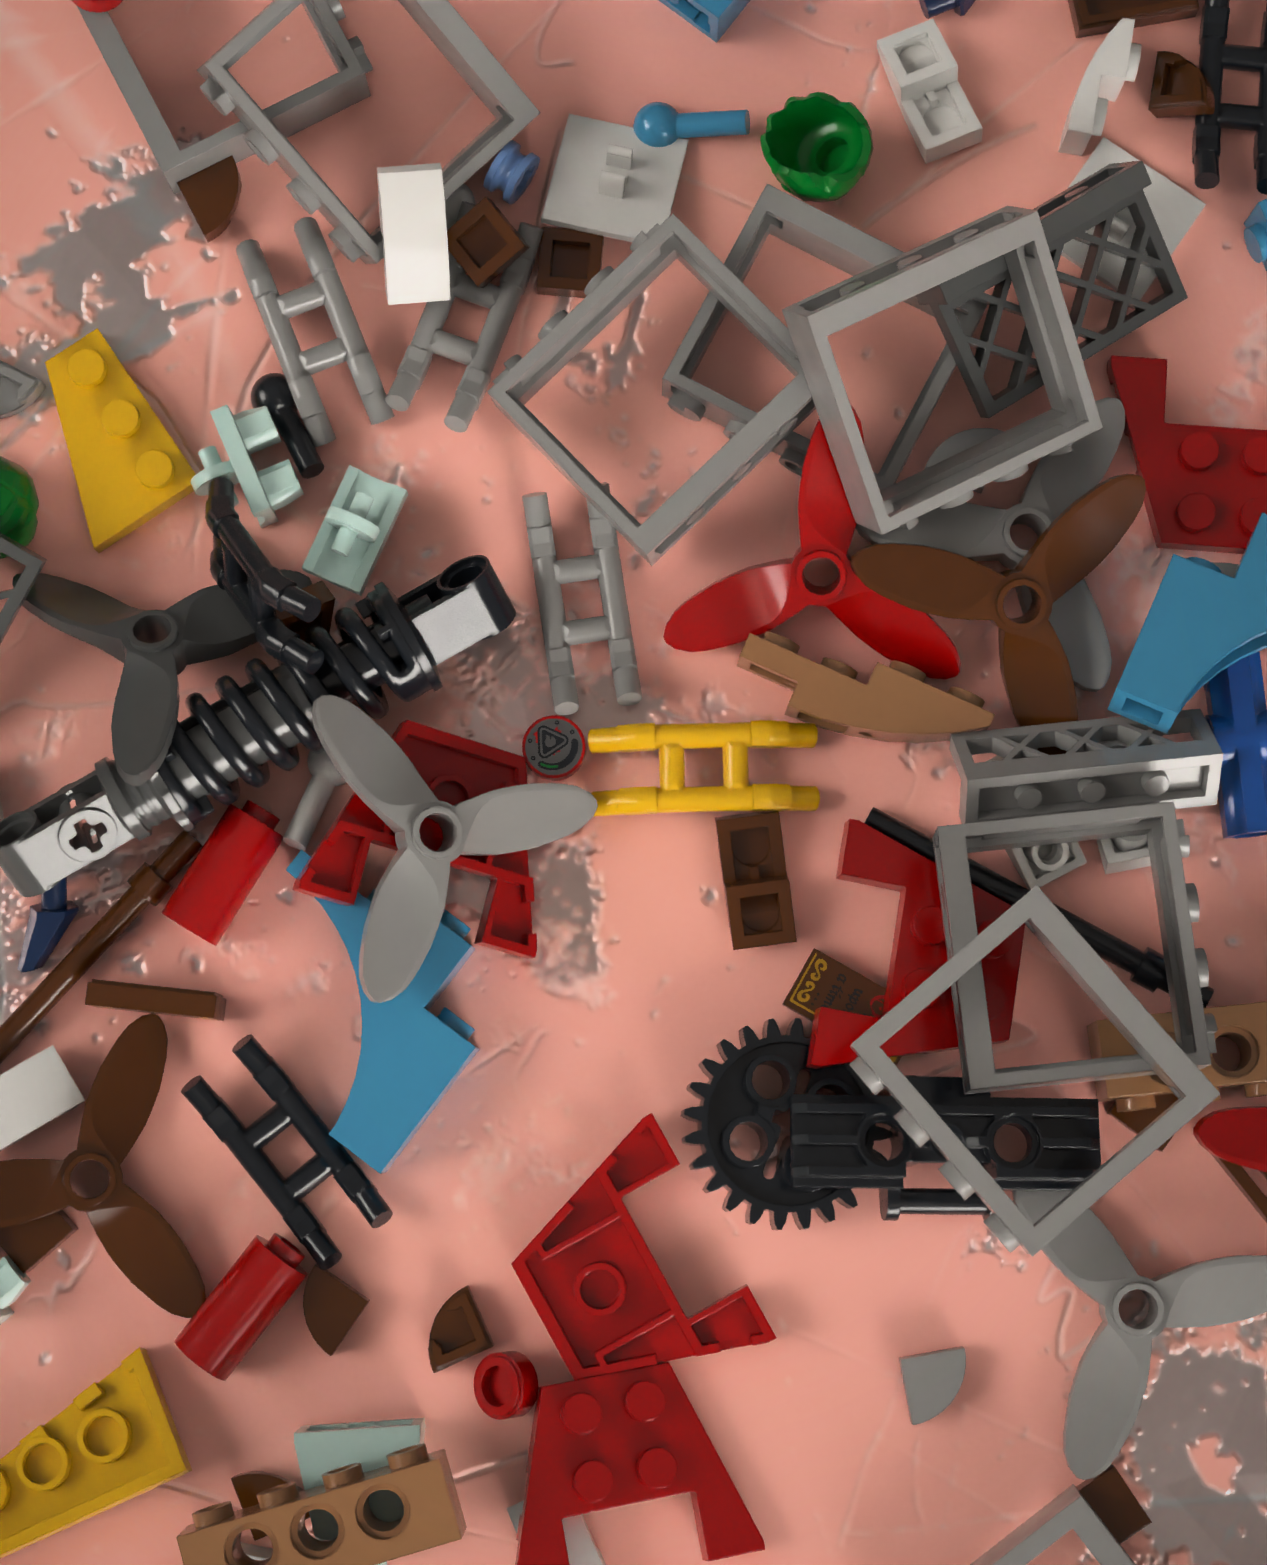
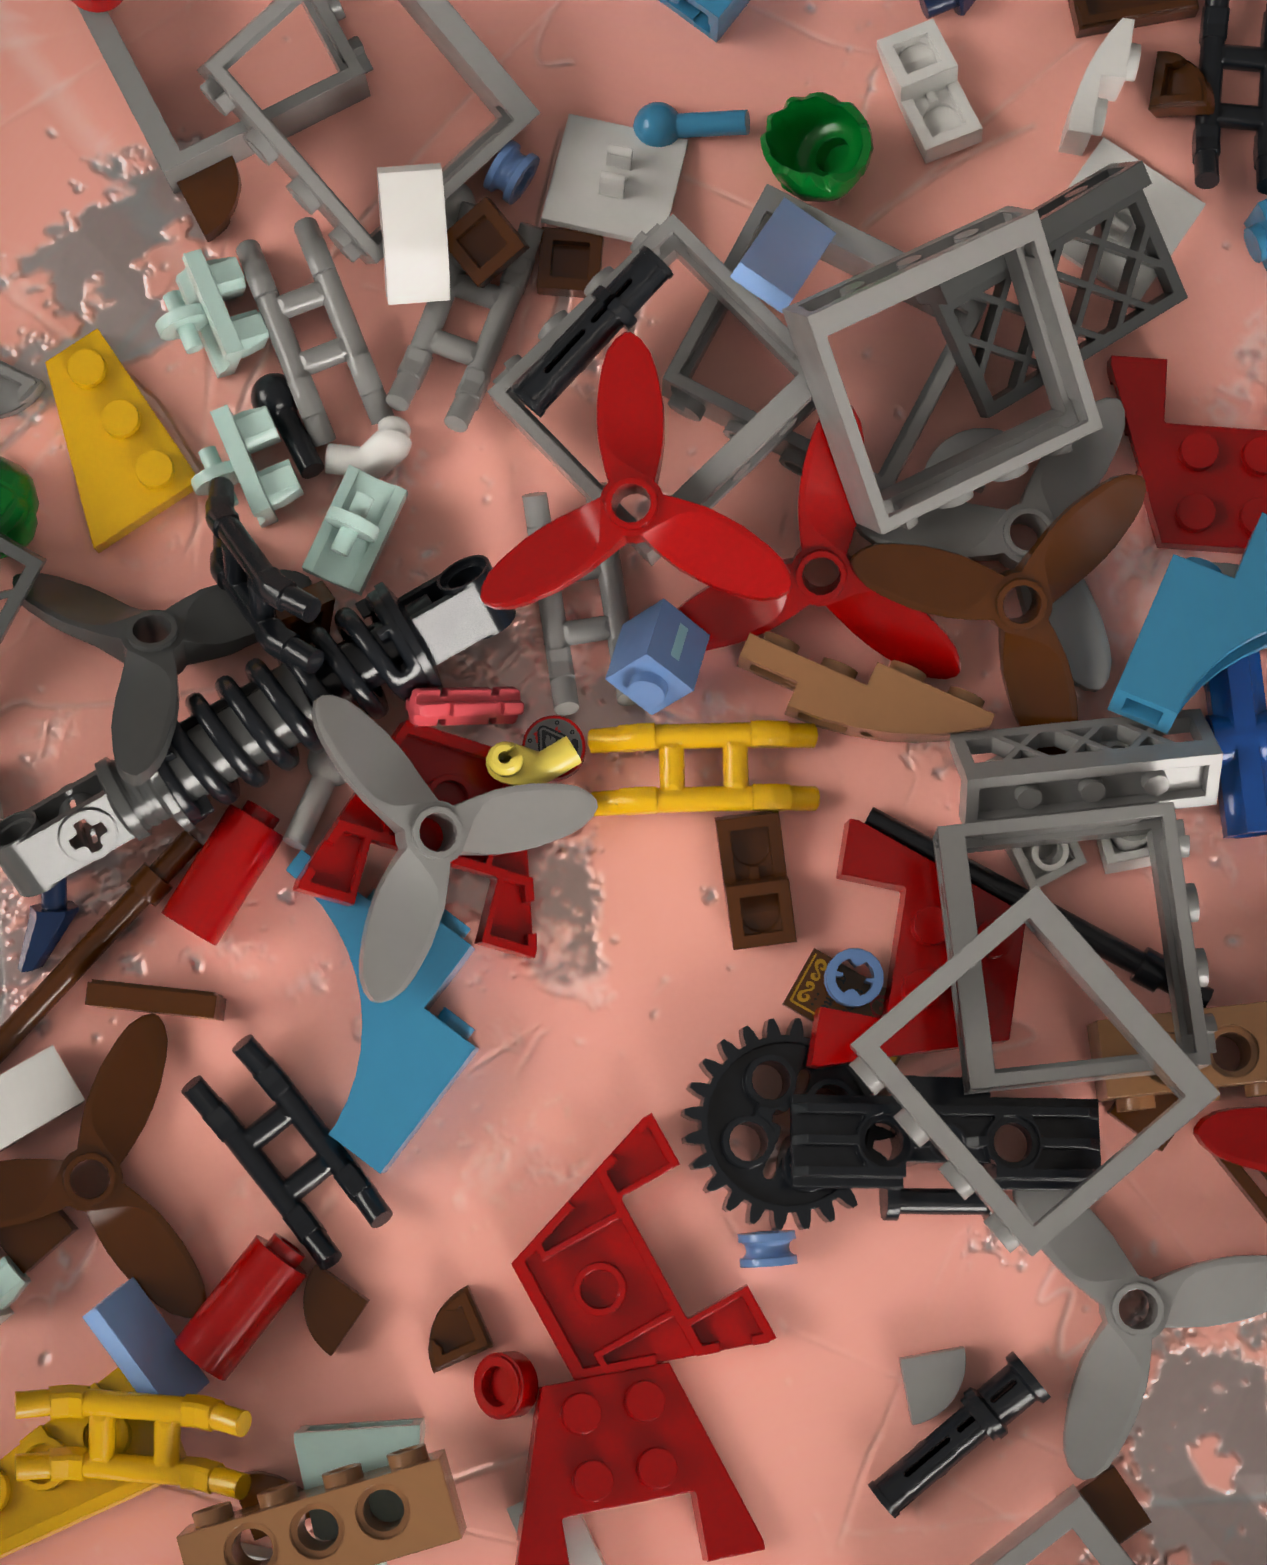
none -> yellow piece [14,1384,252,1500]
none -> light blue tile [82,1277,209,1396]
none -> light aqua hips [155,249,269,379]
none -> white arm [325,416,412,479]
none -> coral axle [405,686,524,726]
none -> red piece [480,332,792,610]
none -> light yellow arm [486,736,582,786]
none -> black pin [510,245,674,418]
none -> medium blue brick [605,598,710,715]
none -> light blue tile [730,197,836,313]
none -> medium blue bush [737,1230,798,1268]
none -> medium blue bush [824,948,884,1007]
none -> black pin [868,1351,1051,1518]

